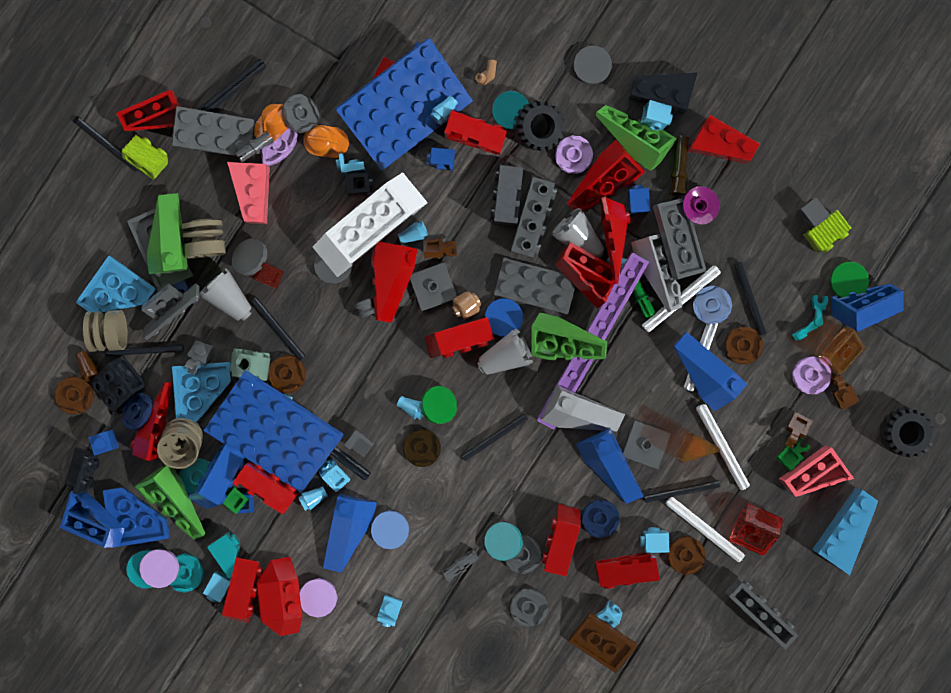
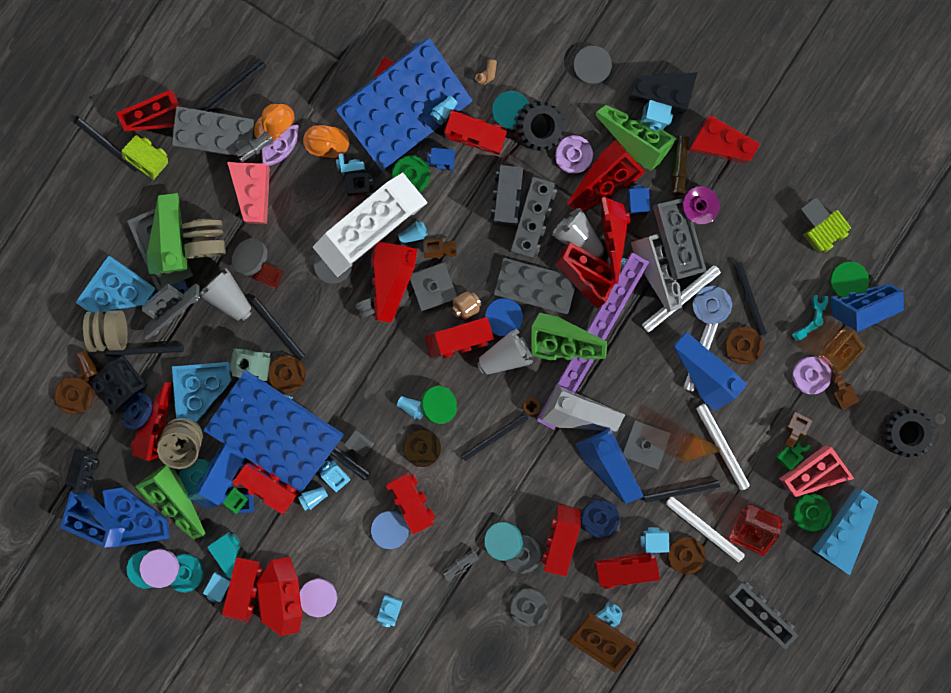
blue brick [88,430,119,456] -> none
dark grey plate [185,340,214,375] -> none
dark grey tile [281,94,319,133] -> none
blue wedge [323,494,377,572] -> none
green axle [632,279,655,318] -> none
none -> red wedge [386,471,436,535]
none -> green tile [392,156,430,192]
none -> reddish brown bush [523,398,540,415]
none -> green tile [792,493,832,532]

